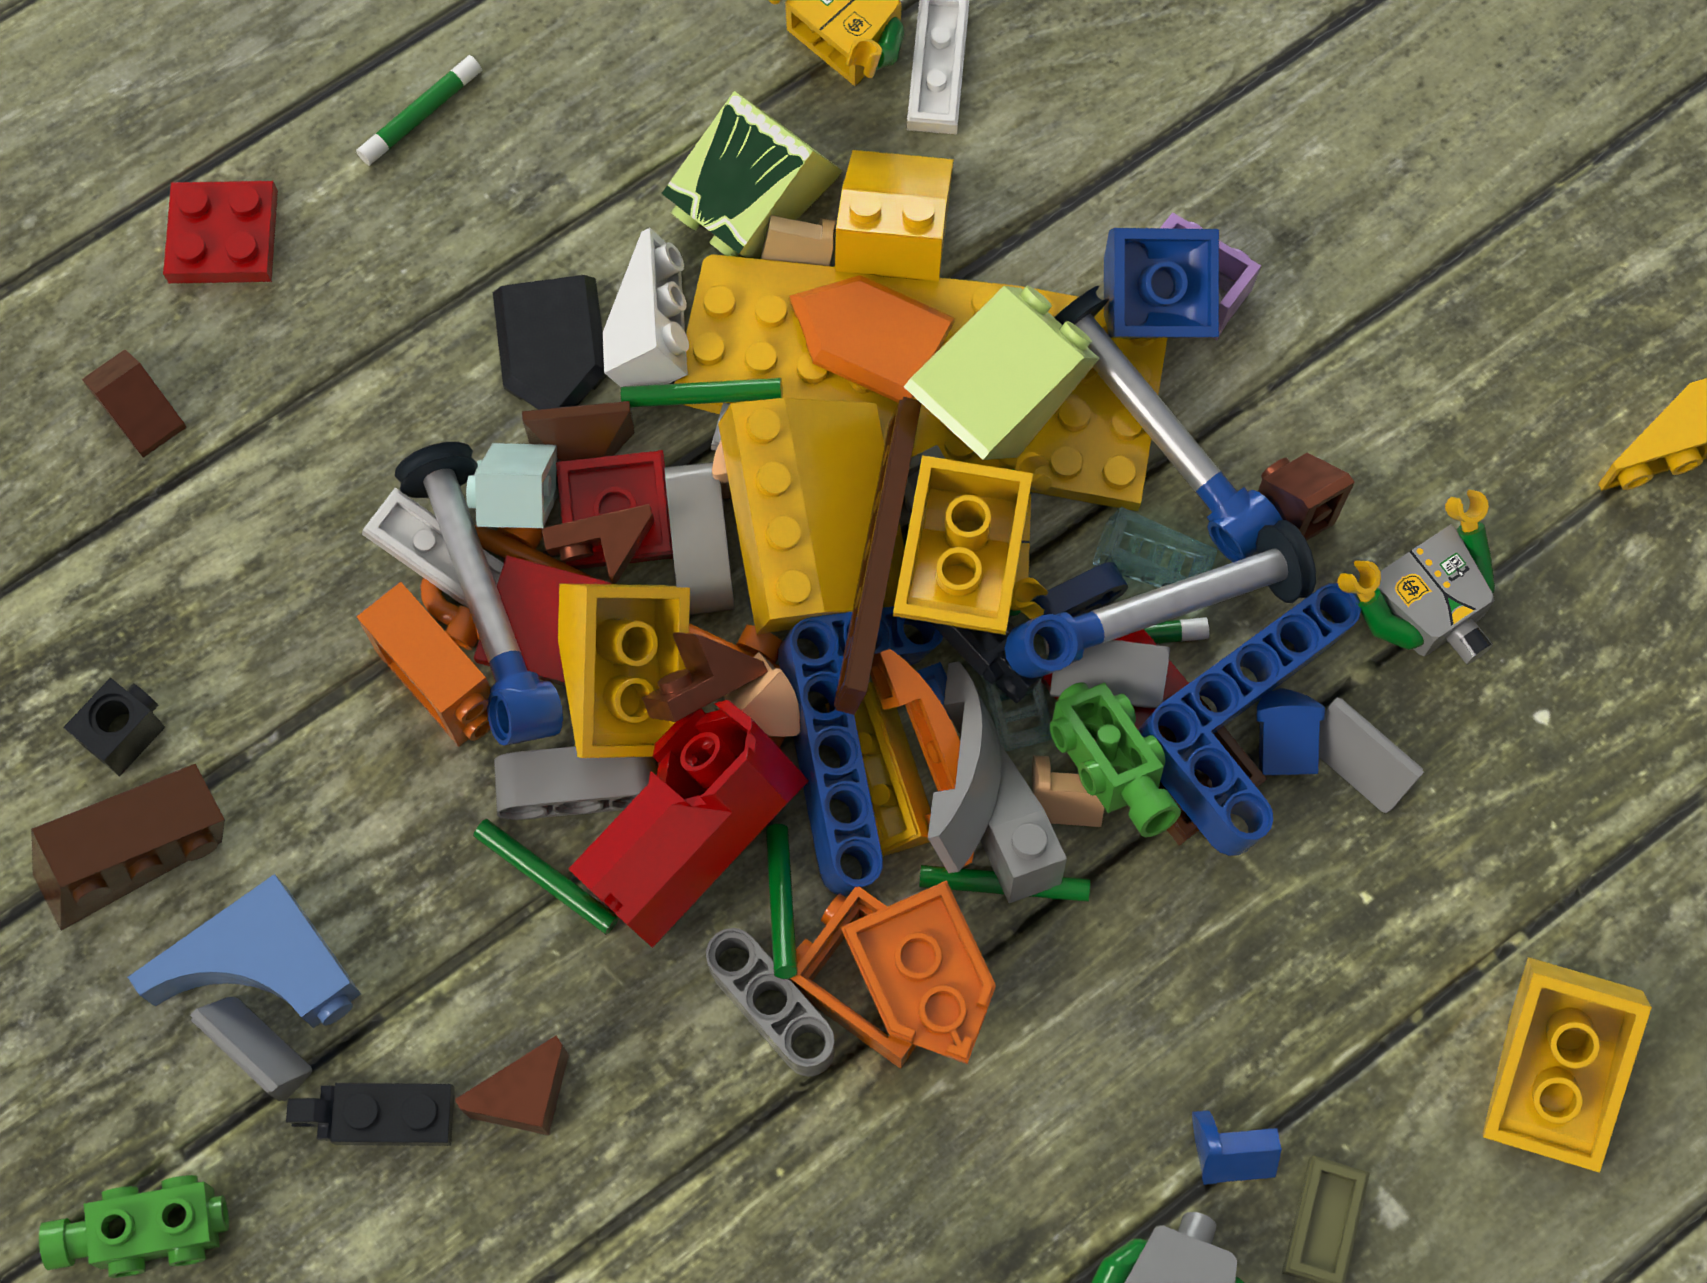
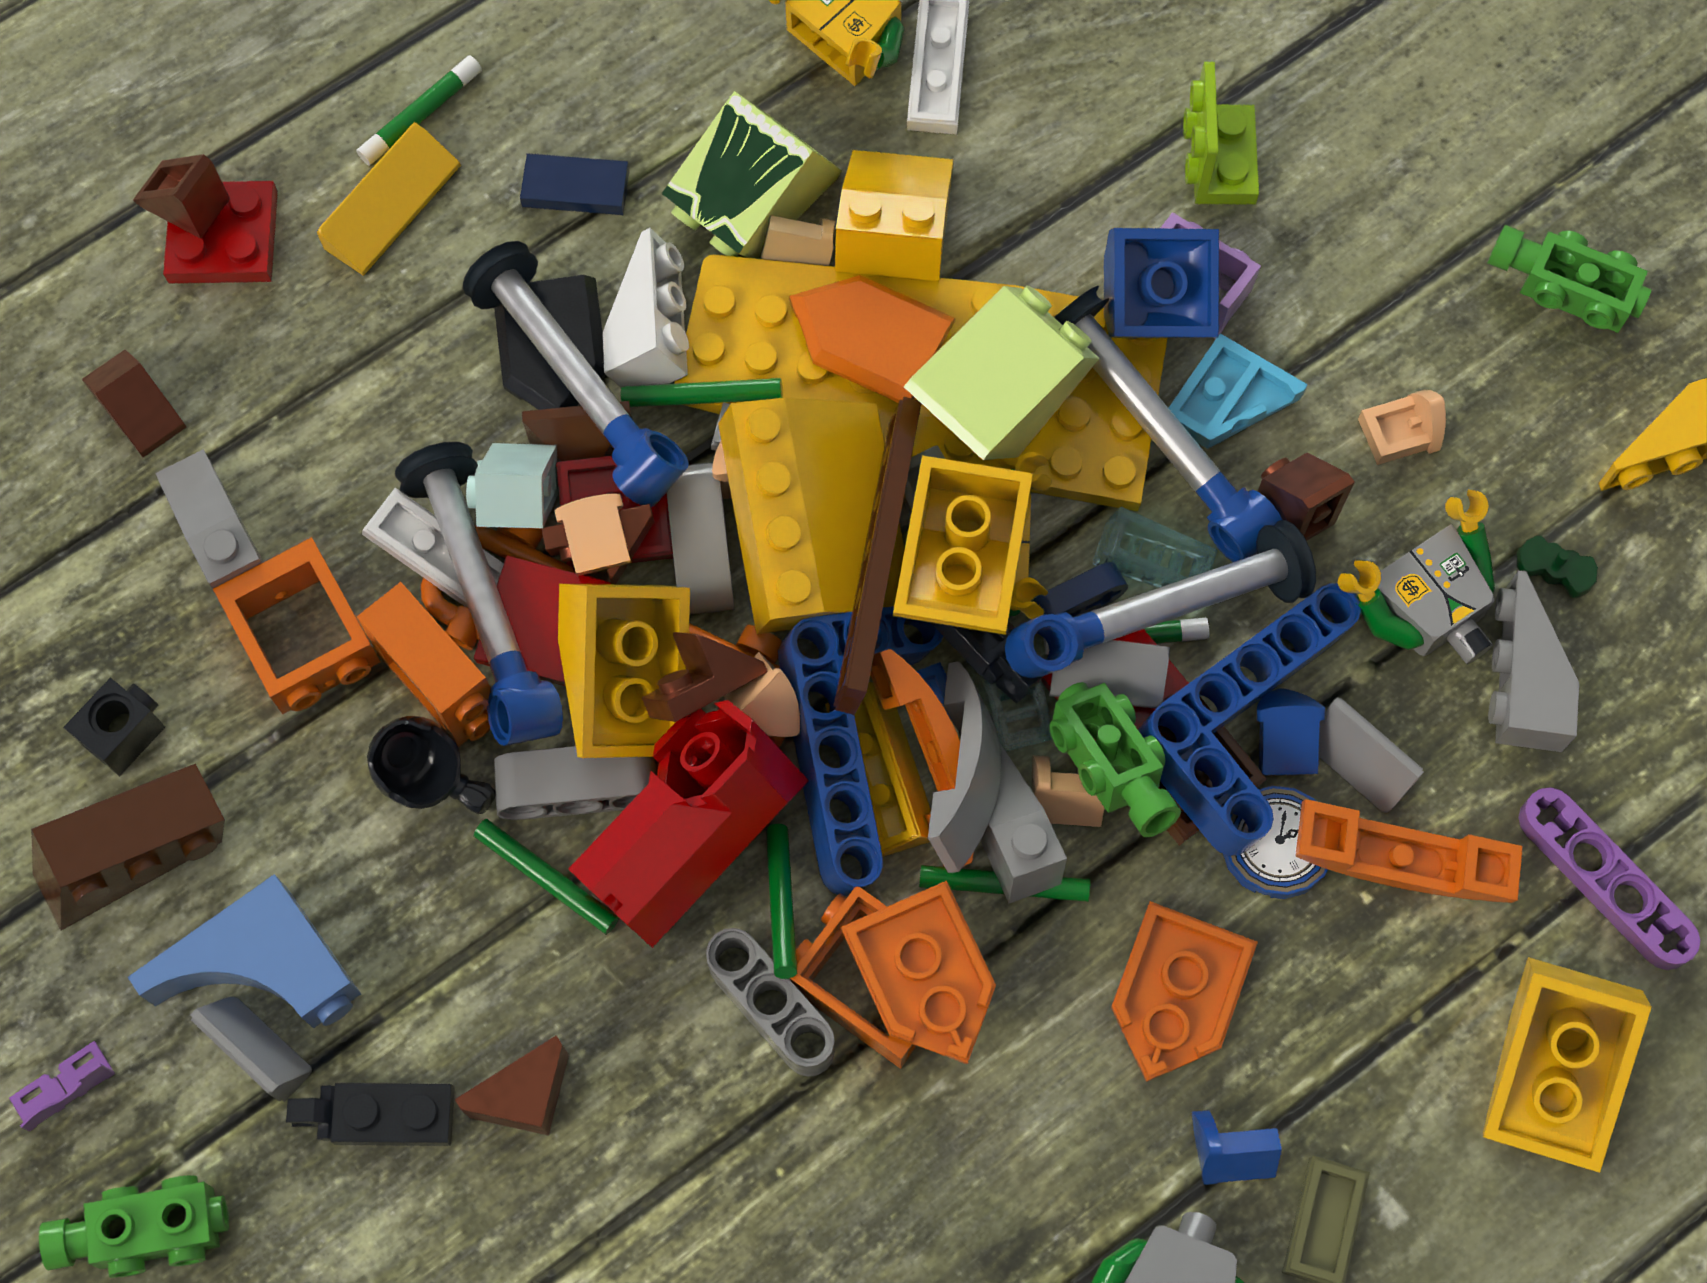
none -> medium lavender piece [9,1041,115,1131]
none -> copper slope [133,154,230,238]
none -> light grey slope [155,449,263,589]
none -> orange window [213,537,381,714]
none -> yellow slope [317,122,461,276]
none -> black hair [367,716,496,814]
none -> piece [462,241,689,507]
none -> dark blue tile [520,153,630,215]
none -> light nougat tile [554,494,631,576]
none -> orange tile [1111,901,1258,1082]
none -> medium azure wing [1168,333,1308,449]
none -> lime bracket [1183,61,1259,205]
none -> tile [1223,786,1328,899]
none -> orange slope [1295,799,1523,903]
none -> light nougat tile [1358,390,1446,465]
none -> bright green brick [1487,224,1652,333]
none -> light grey slope [1488,570,1579,752]
none -> dark green piece [1517,535,1598,598]
none -> medium lavender beam [1518,788,1700,970]

